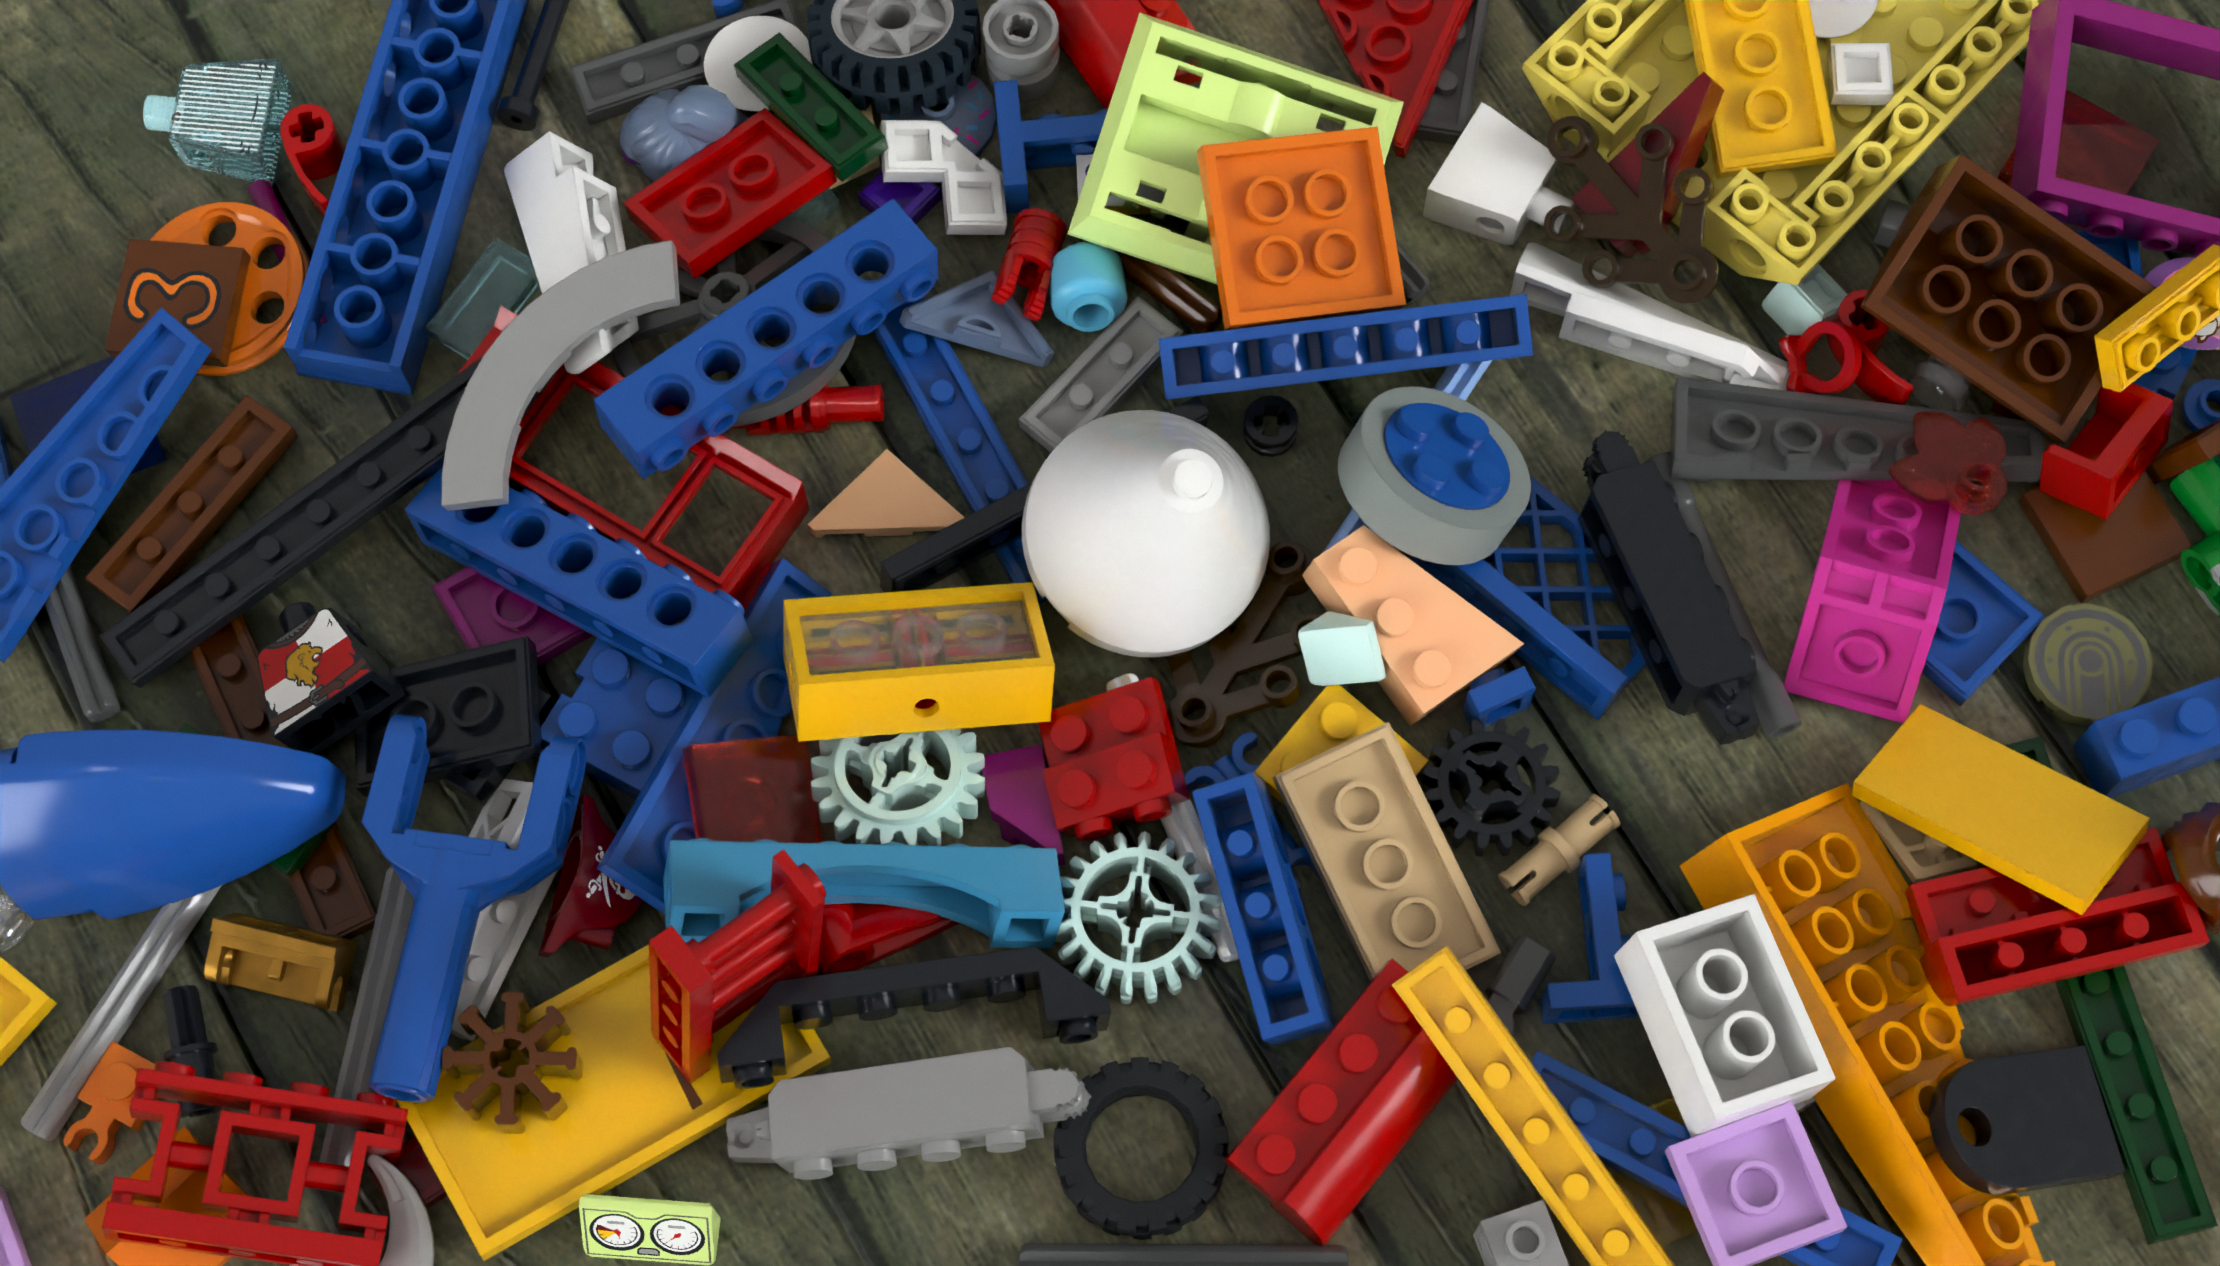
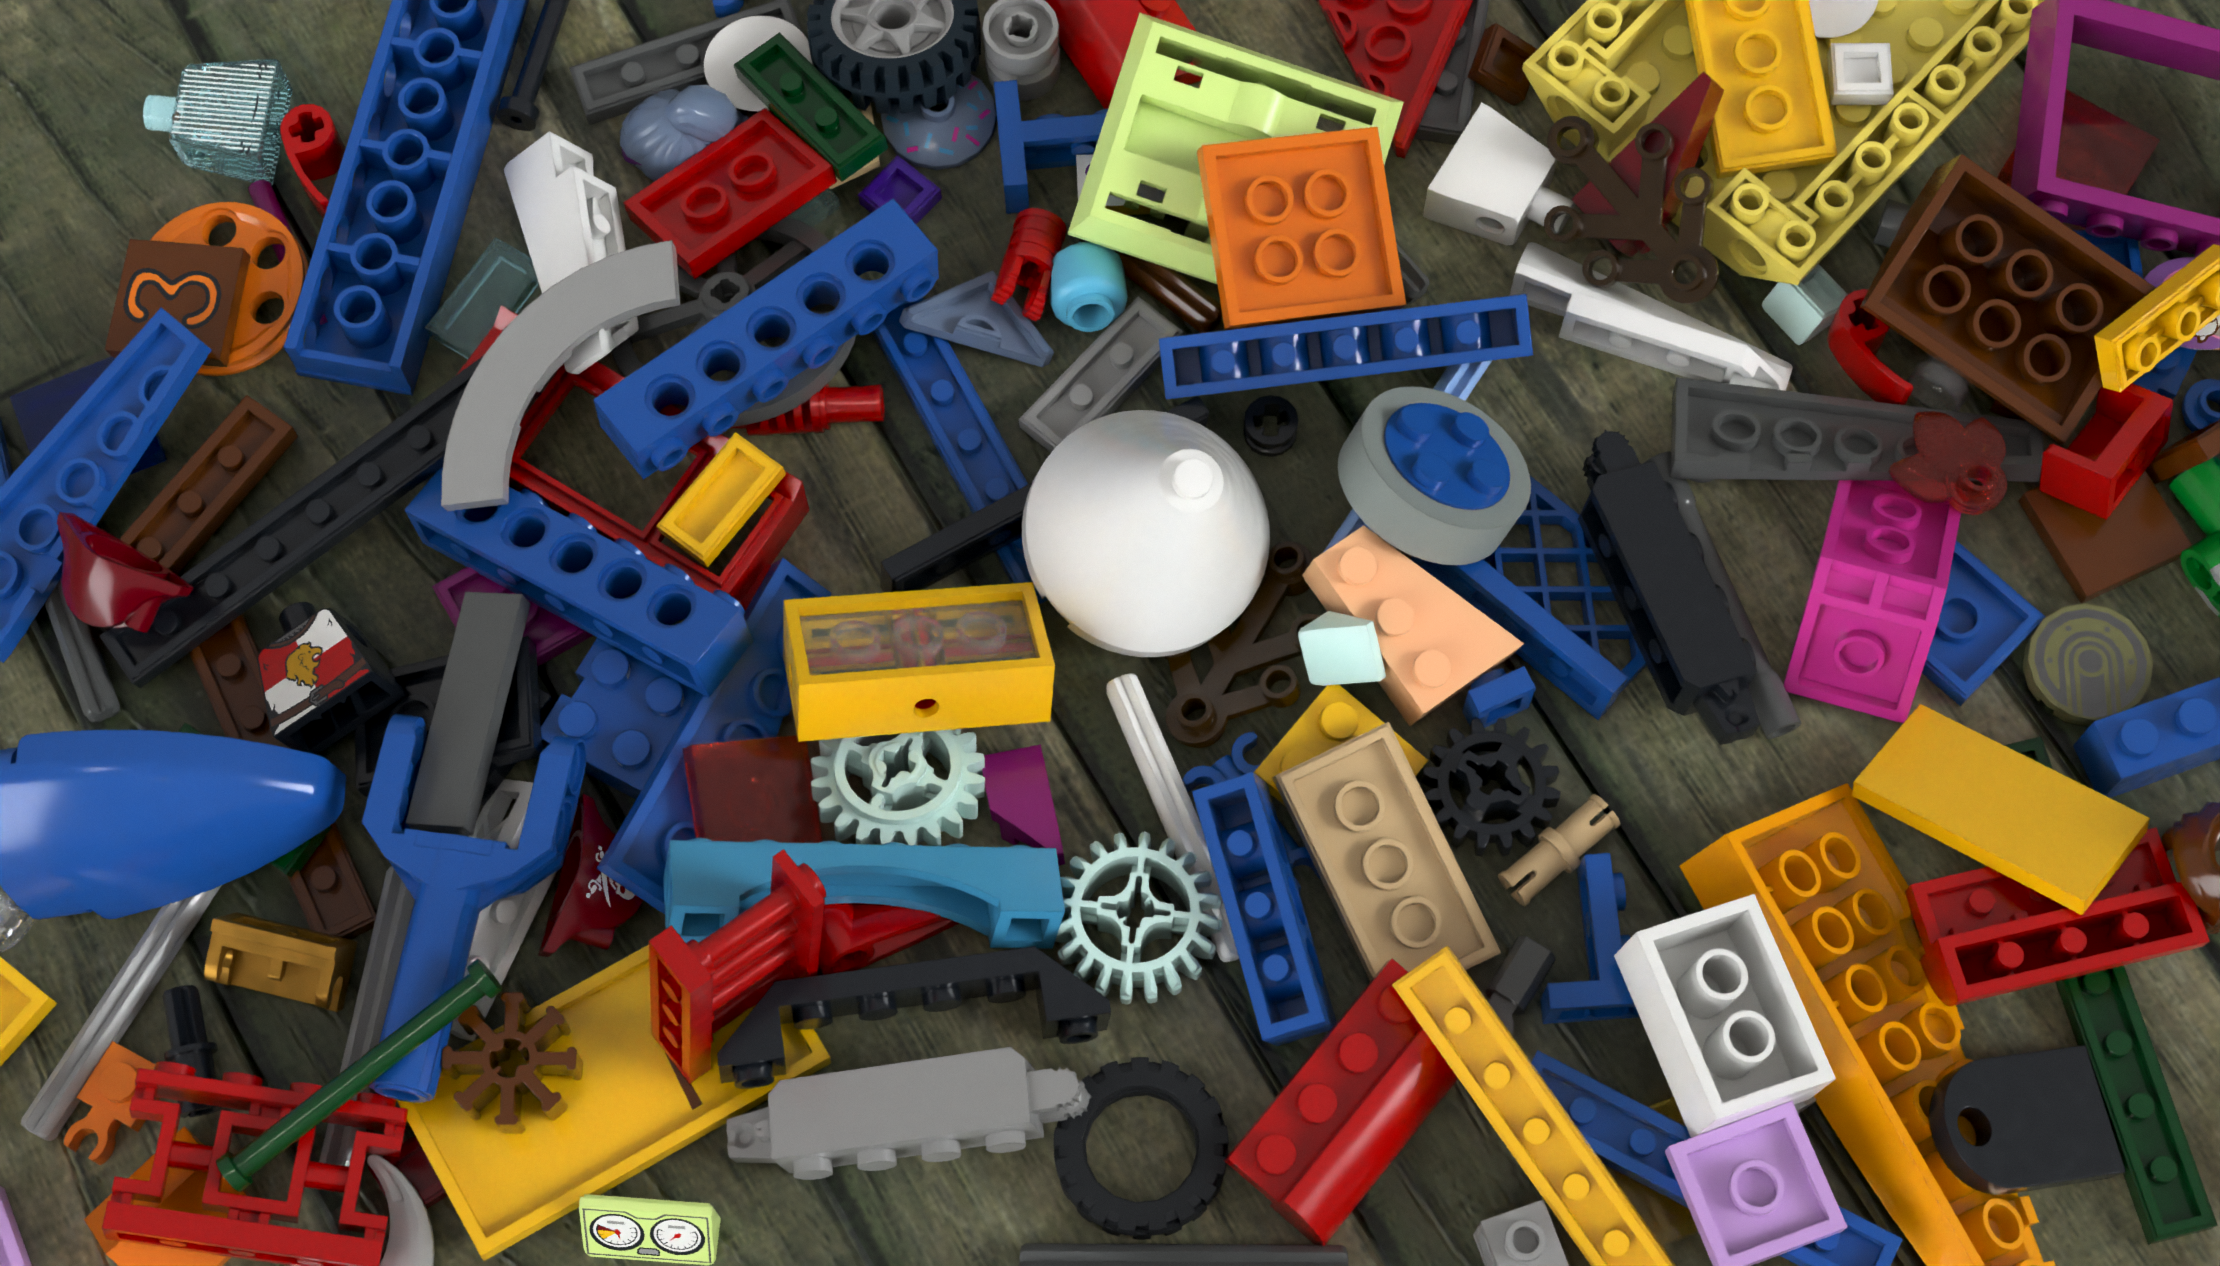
light nougat tile [807,449,965,538] -> none
white tile [879,120,1007,235] -> none
red plate [1038,676,1190,841] -> none
red piece [1779,321,1862,394] -> none
tan piece [1860,801,1977,883] -> none
none -> dark red hat [57,512,194,633]
none -> dark green bar [216,959,503,1192]
none -> dark grey tile [406,592,531,835]
none -> yellow tile [656,432,786,568]
none -> reddish brown tile [1468,23,1537,106]

